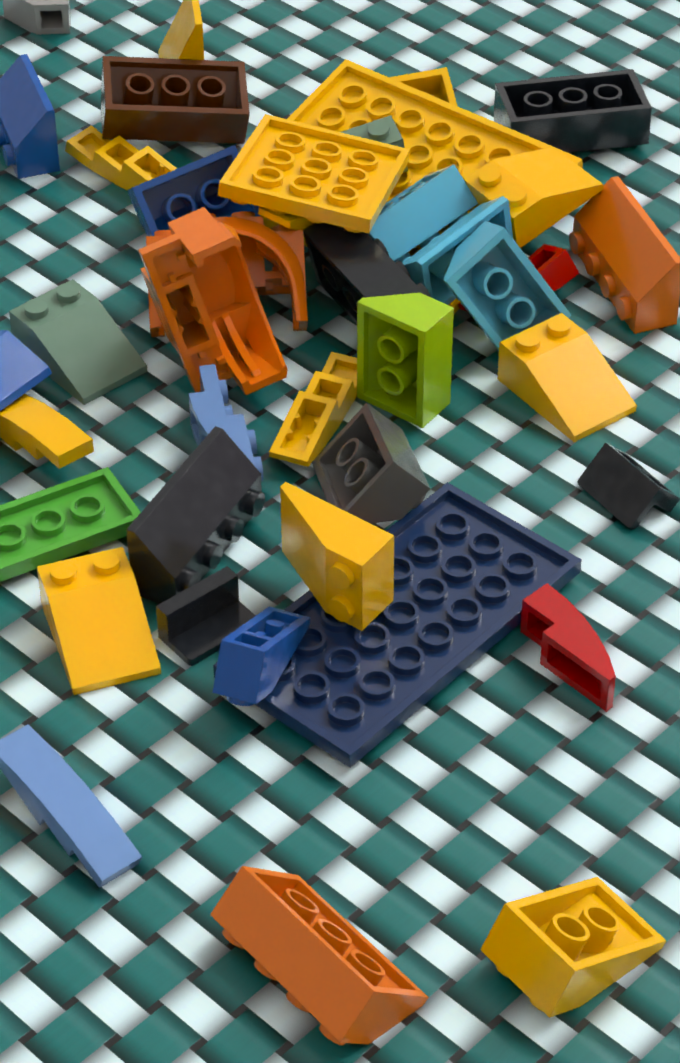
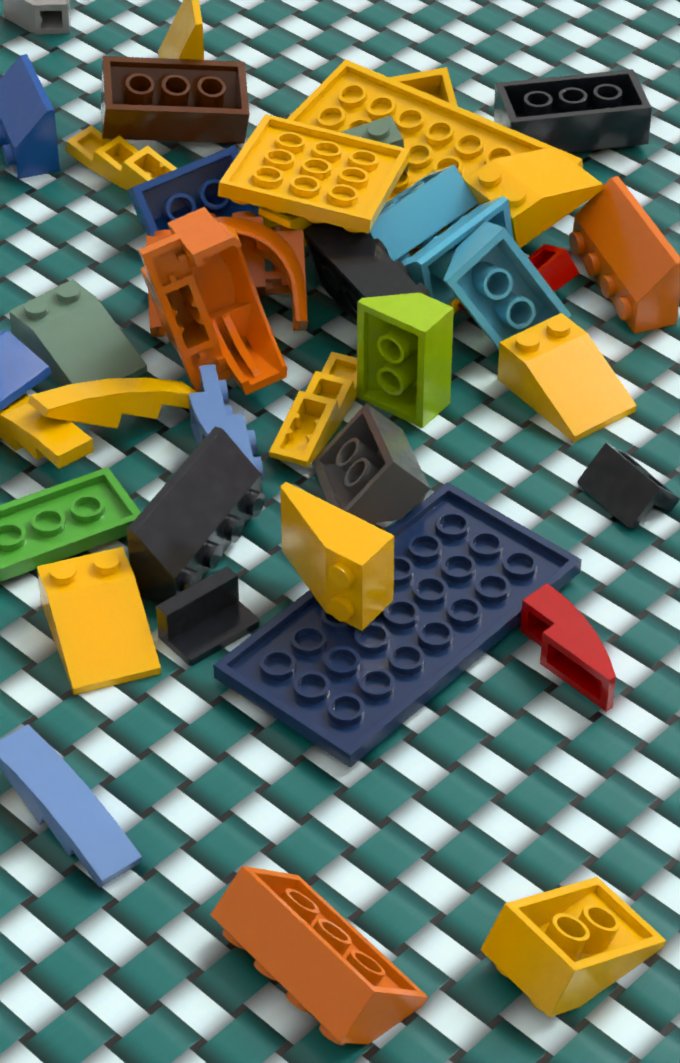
blue slope [212,606,311,706] -> none
none -> yellow slope [29,378,197,429]

